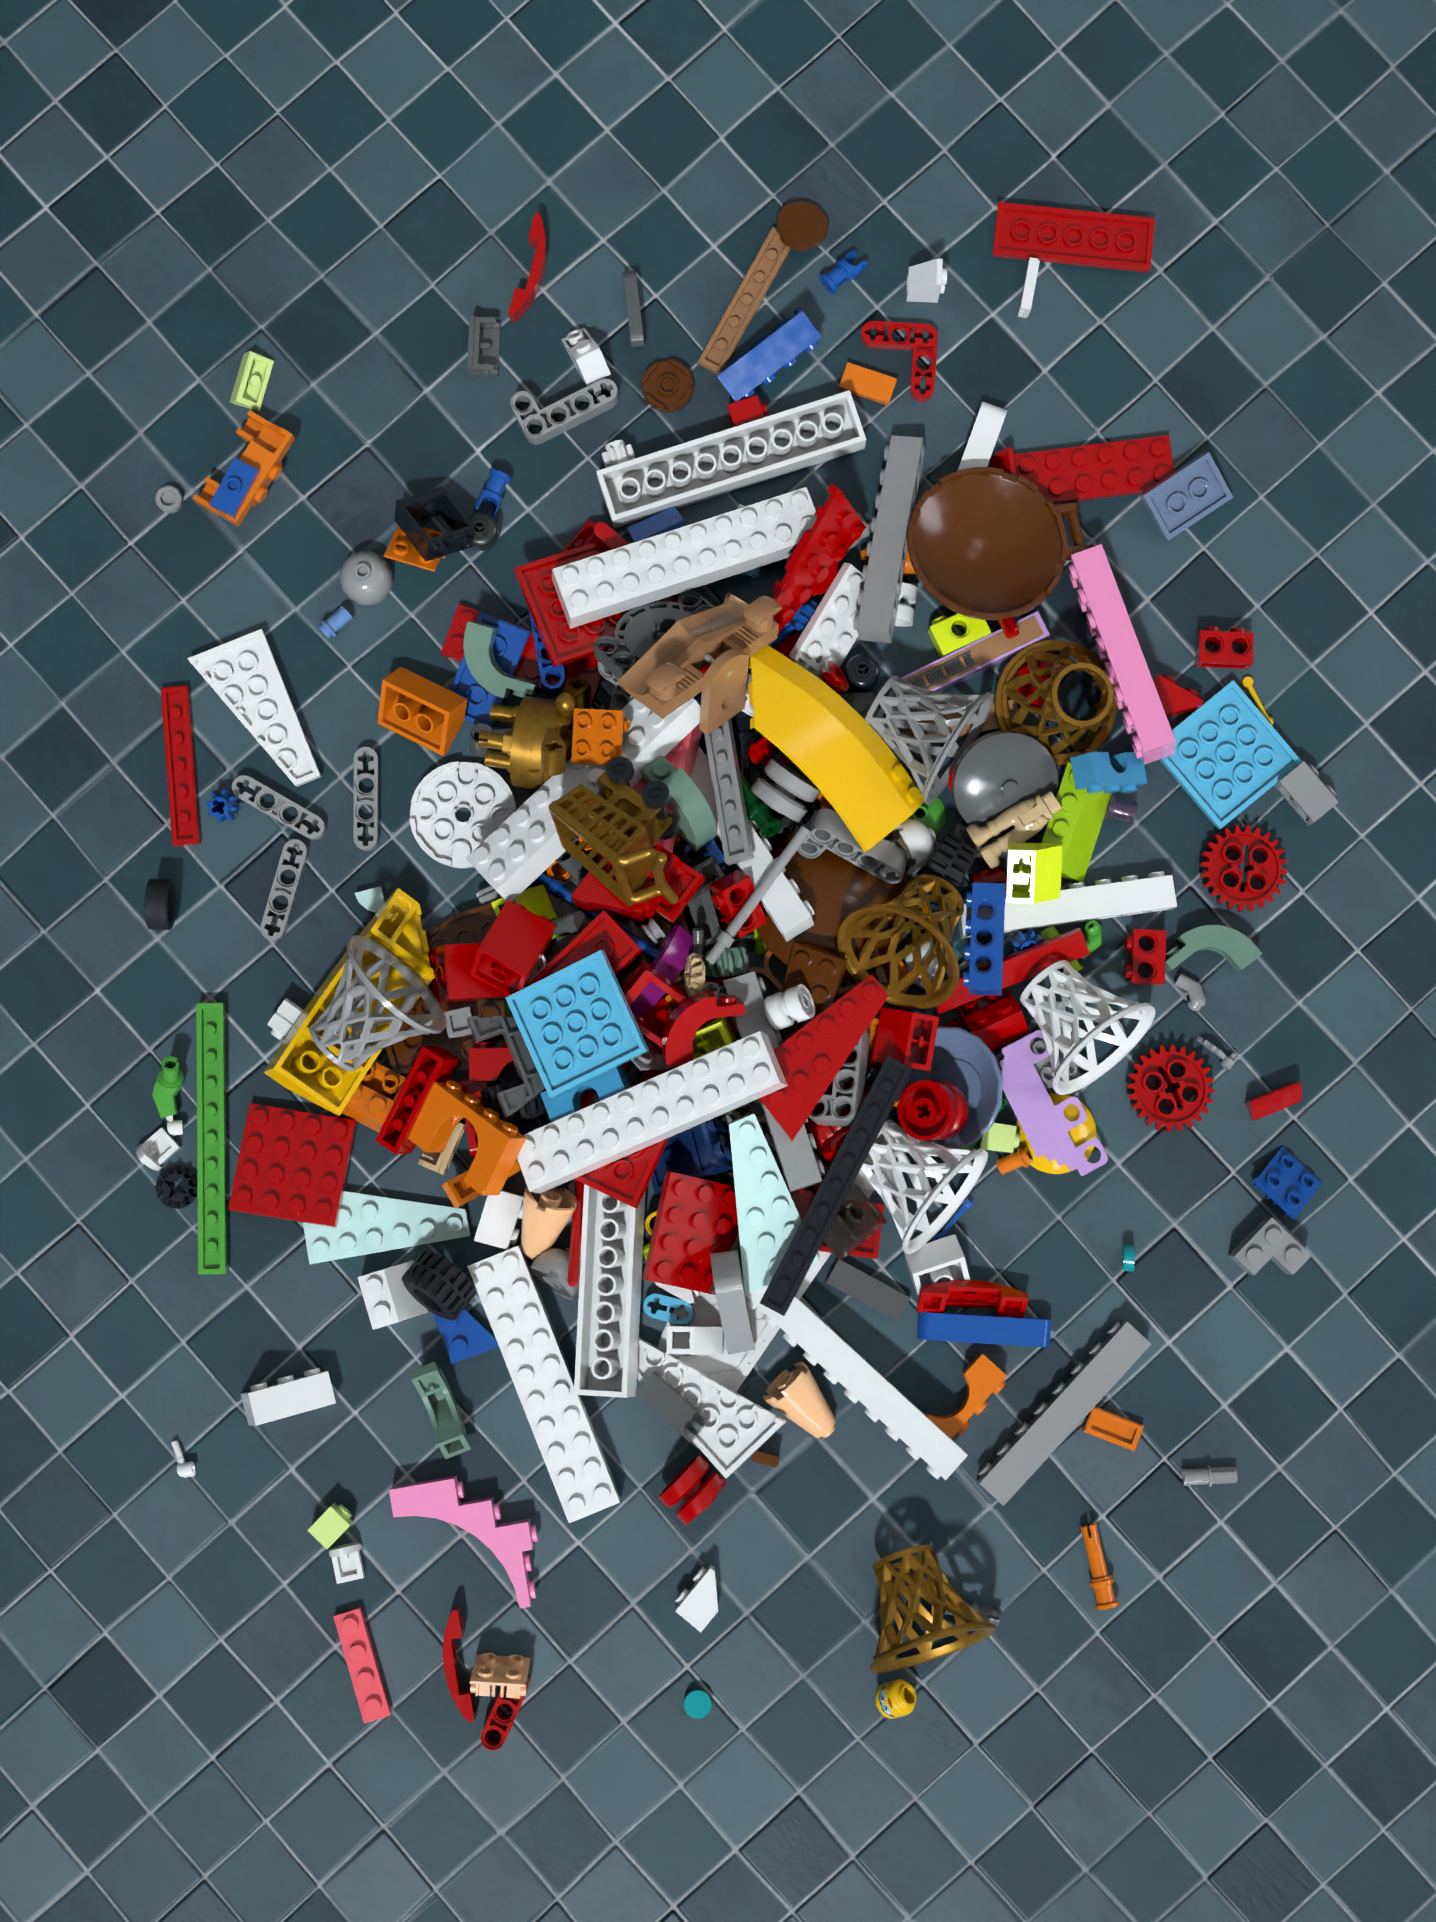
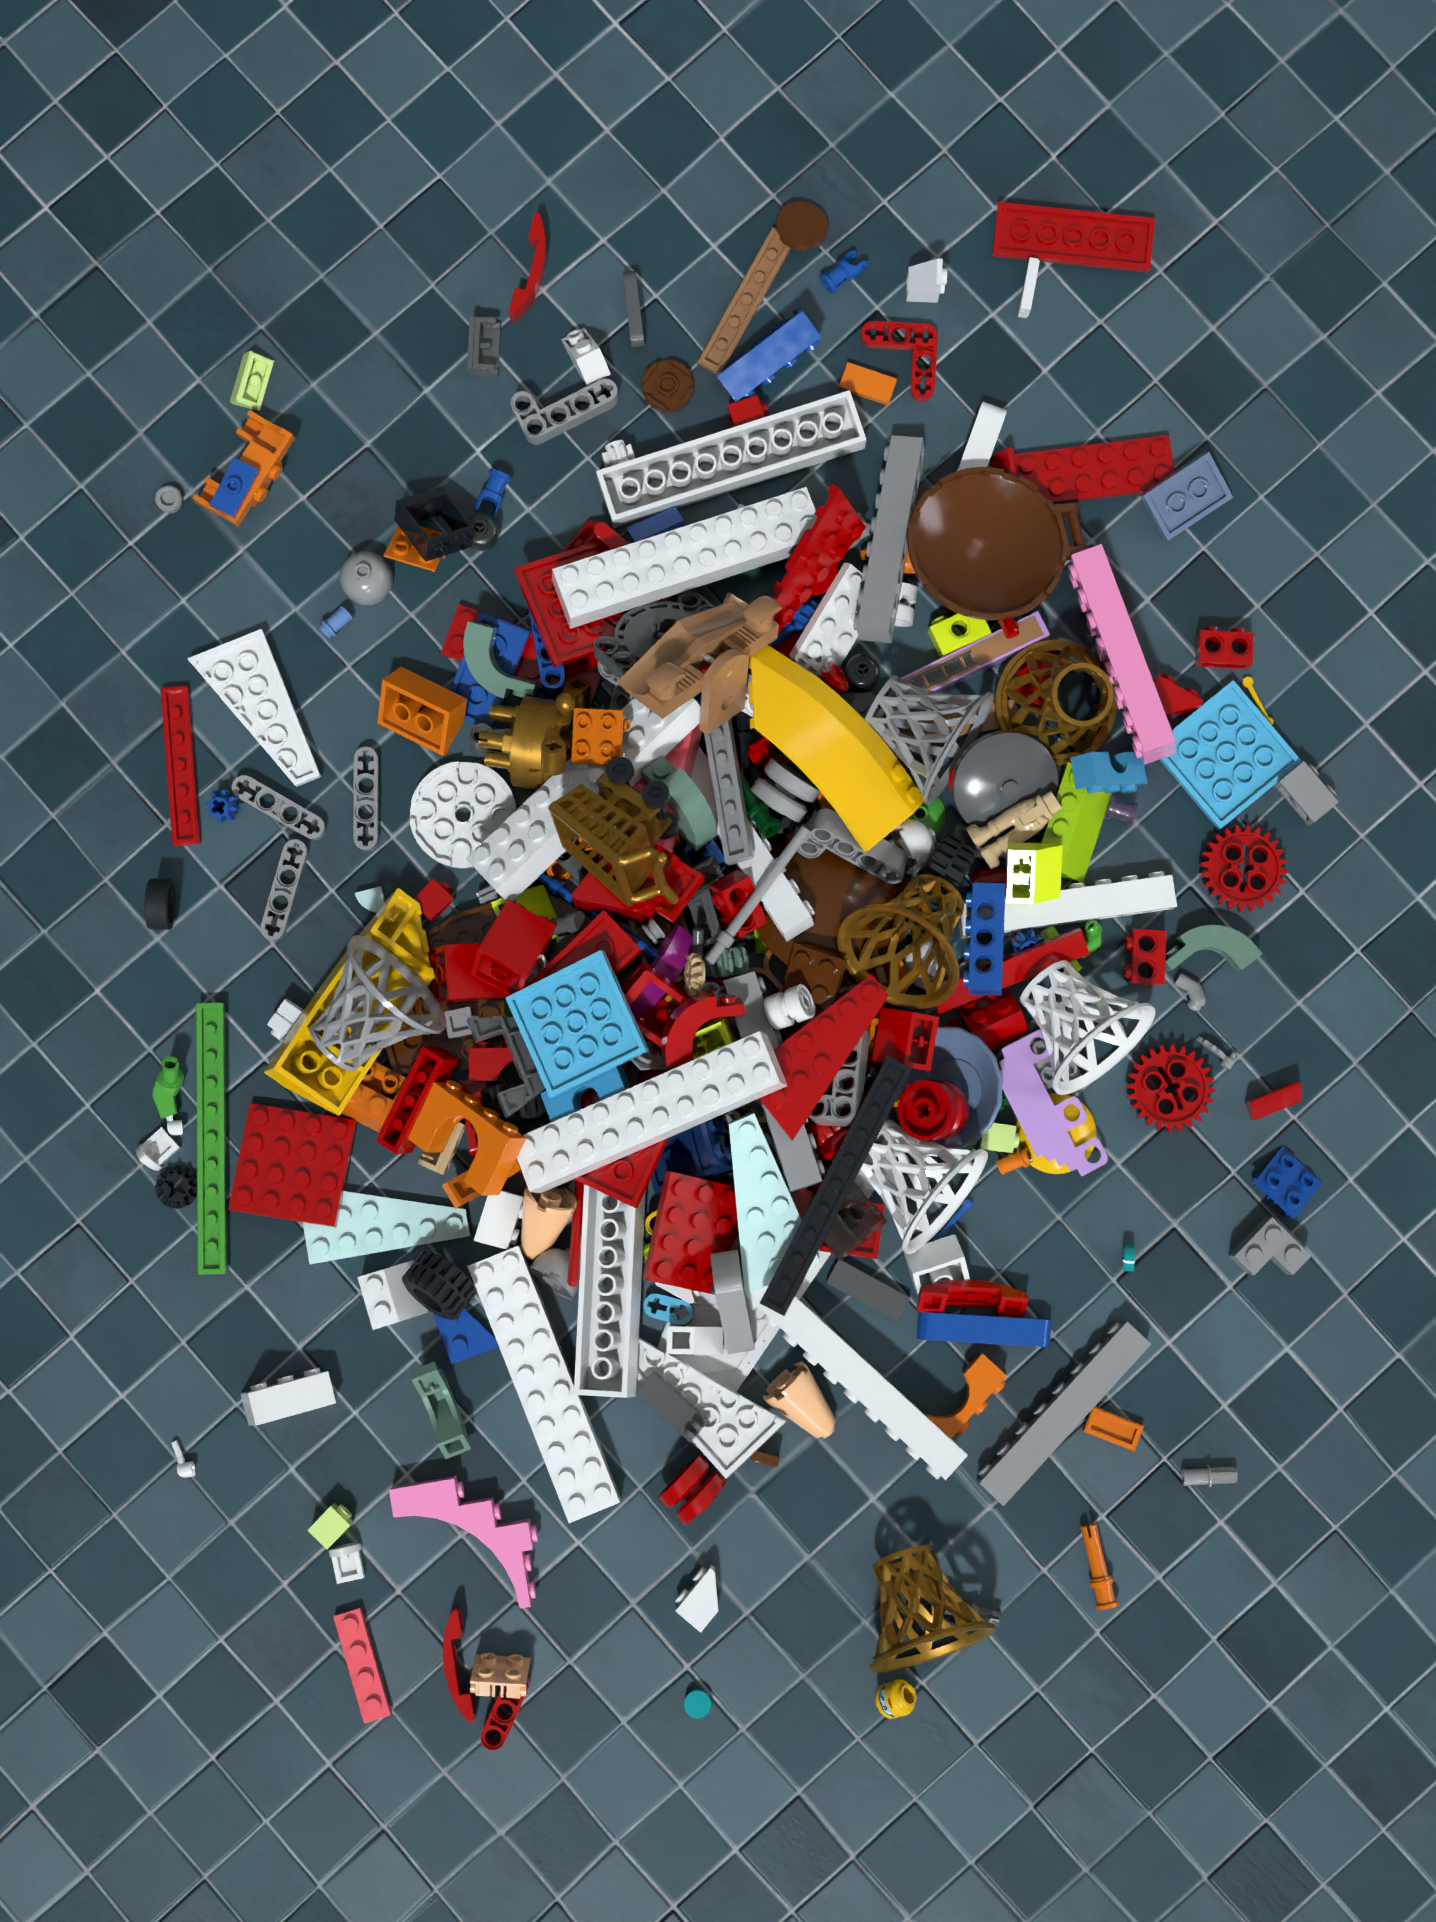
none -> red brick [414,879,455,923]

